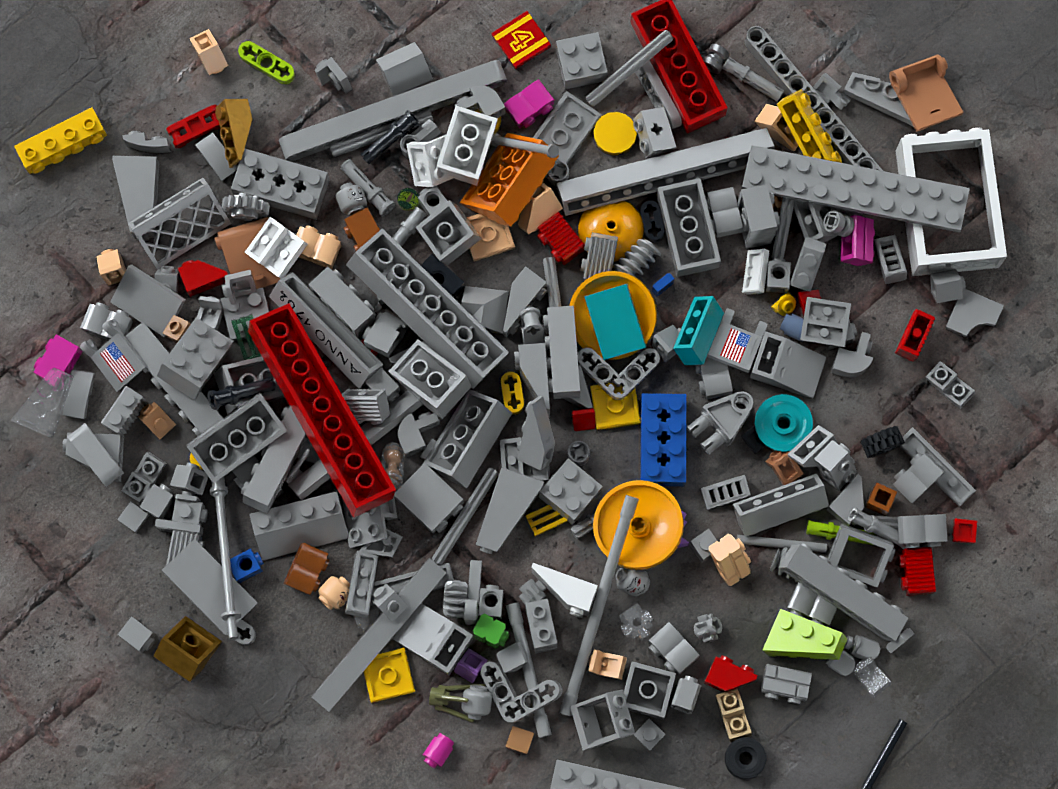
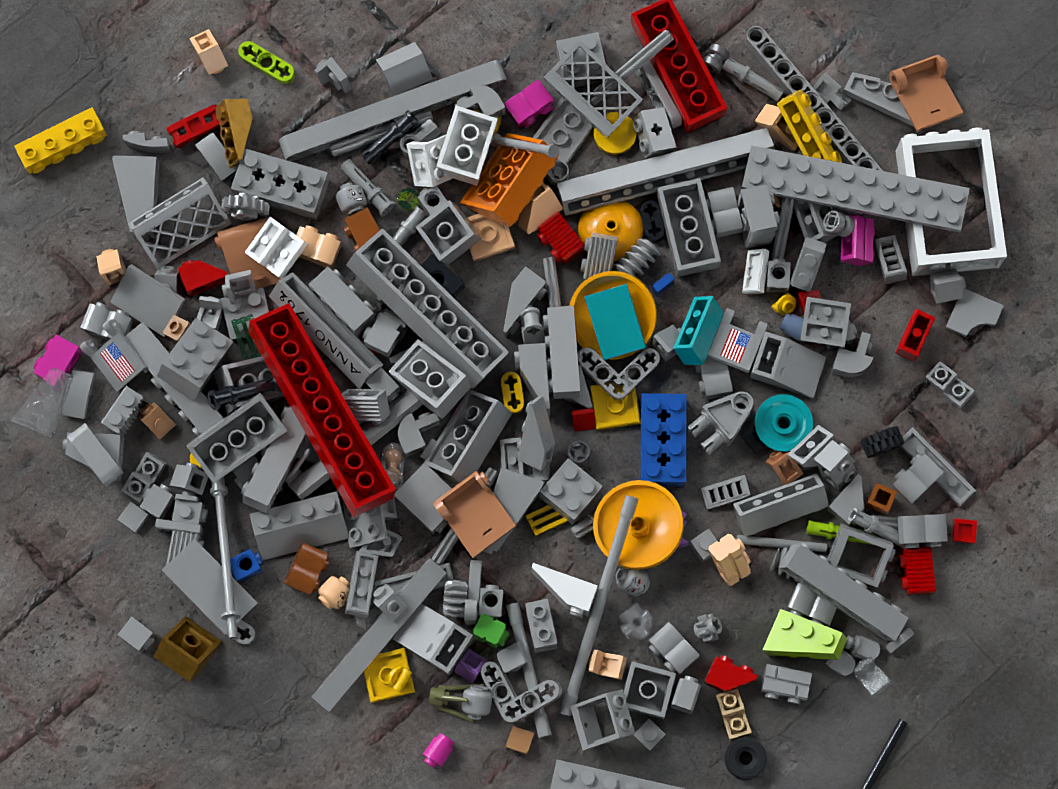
light grey slope [461,286,509,334] -> none
red tile [491,11,551,69] -> none
light grey gear [519,579,546,604] -> none
none -> yellow plate [388,666,412,692]
none -> nougat door [433,471,517,558]
none -> light grey fence [543,40,643,139]

